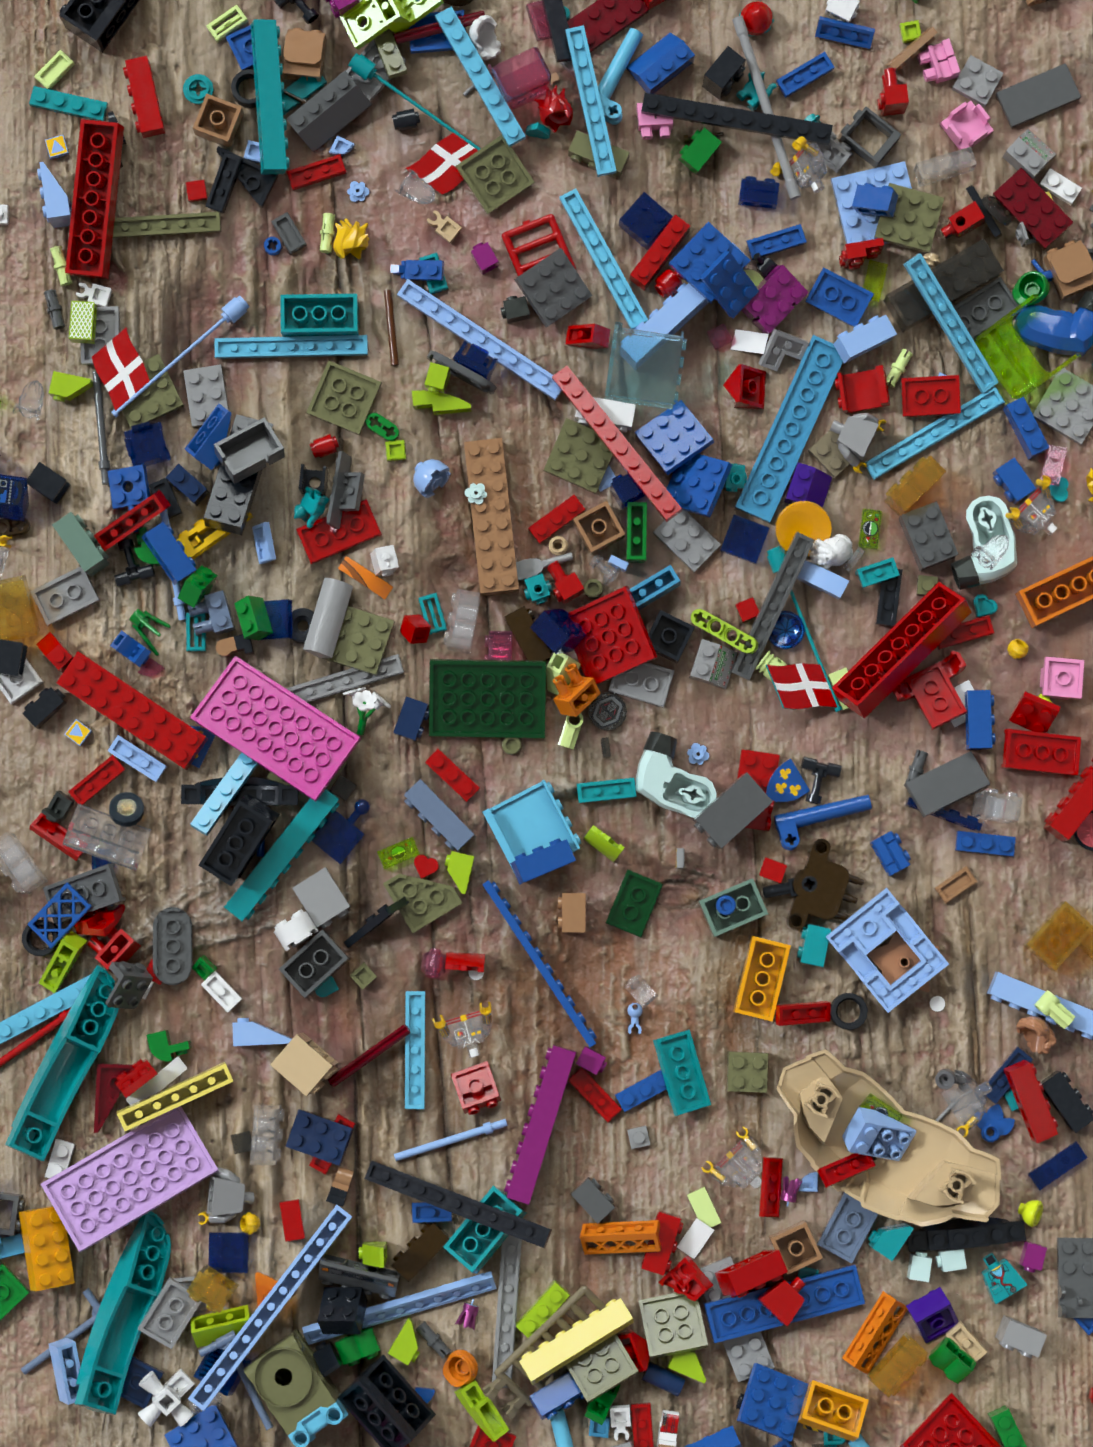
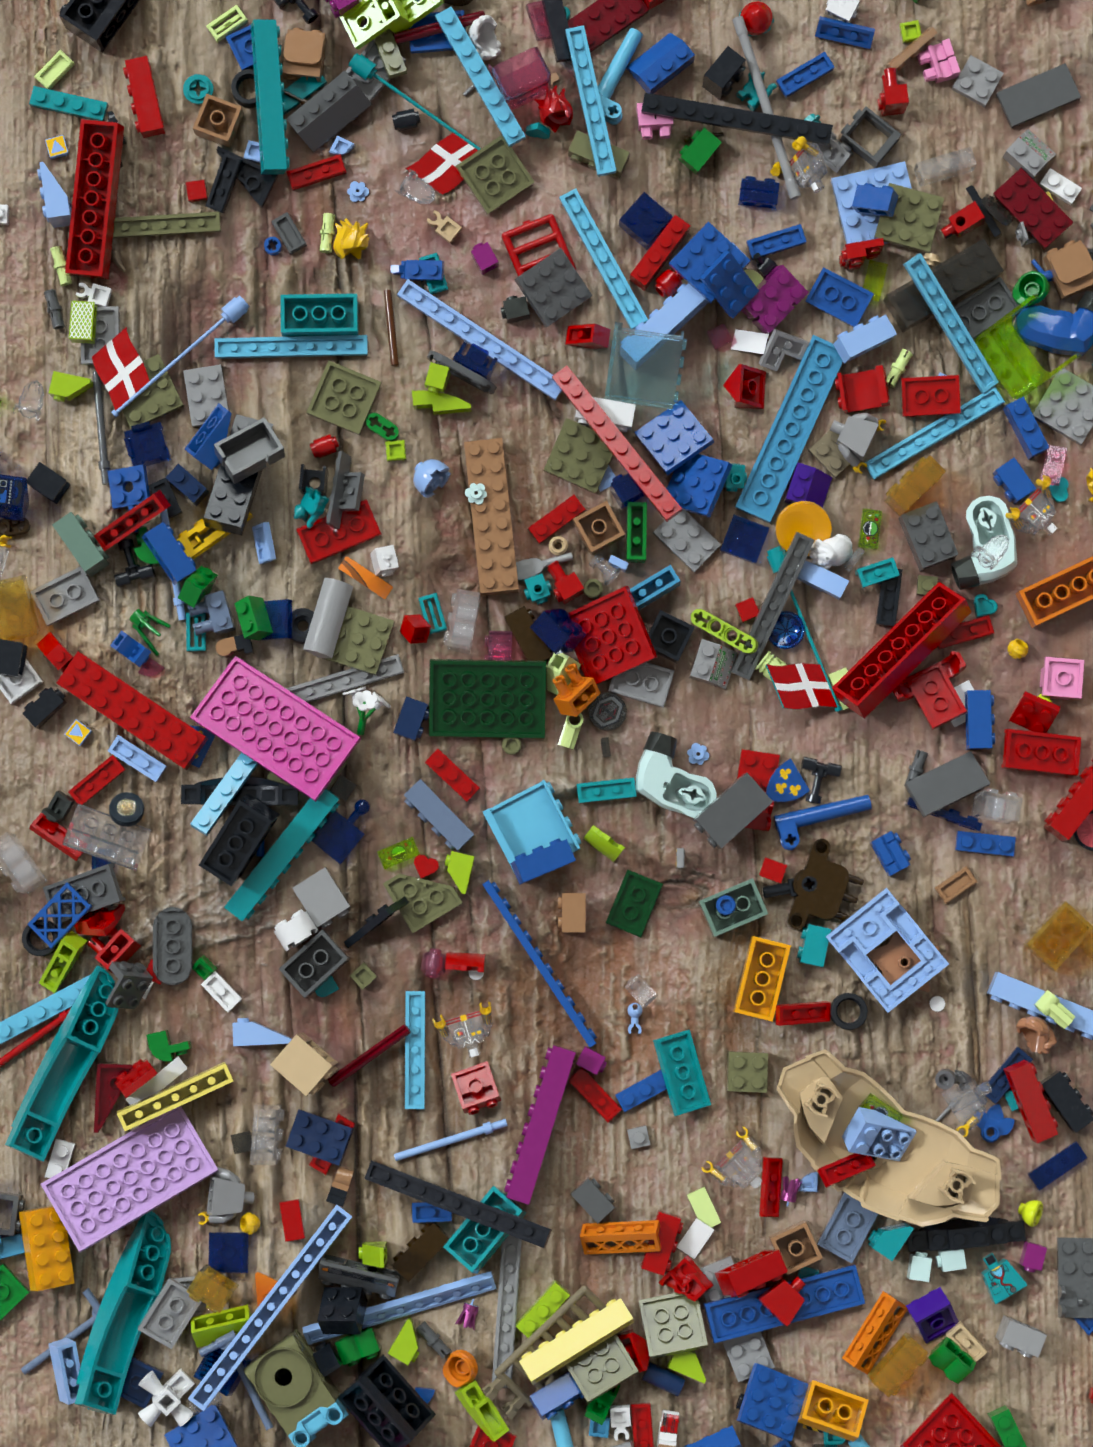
bright pink panel [940,101,994,154] -> none

